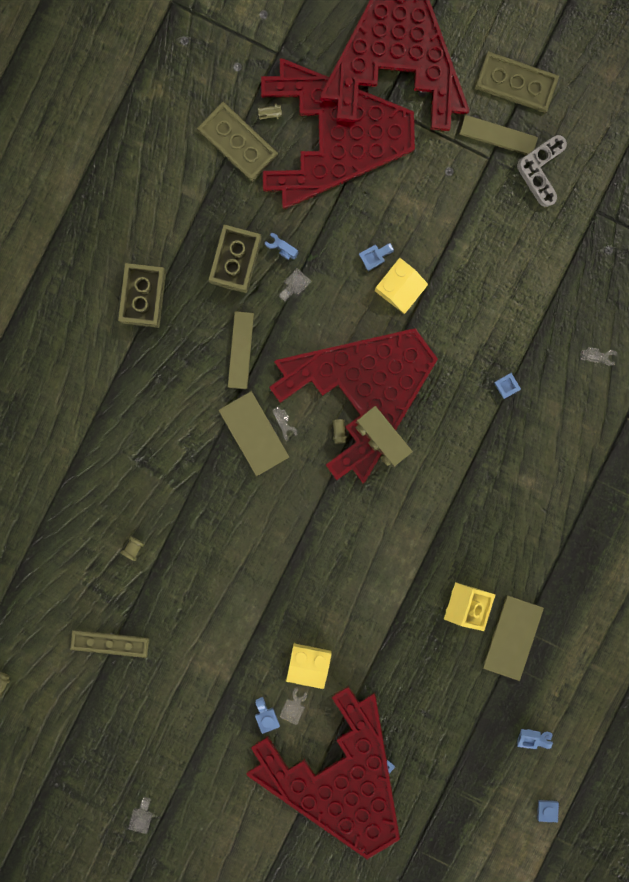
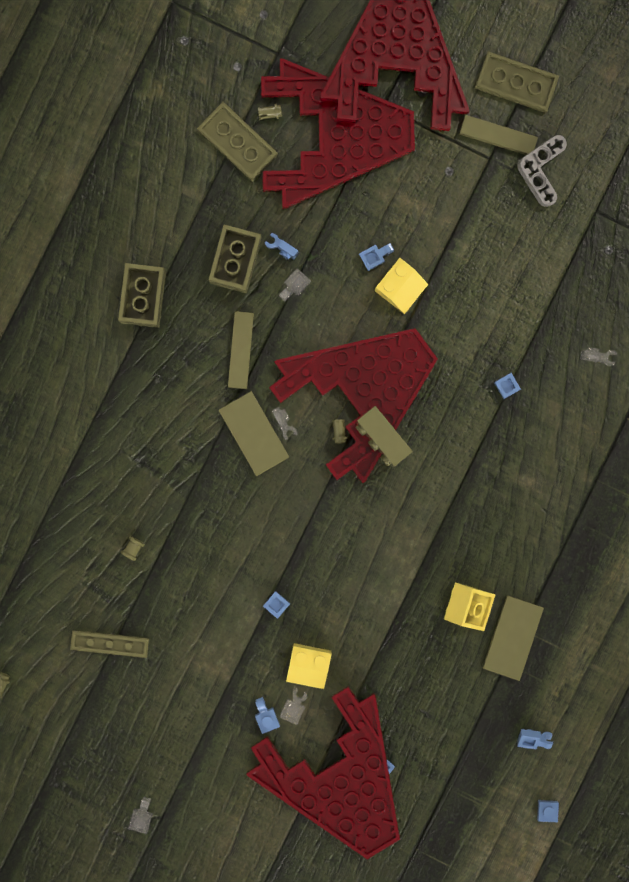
none -> medium blue plate [263,591,290,619]

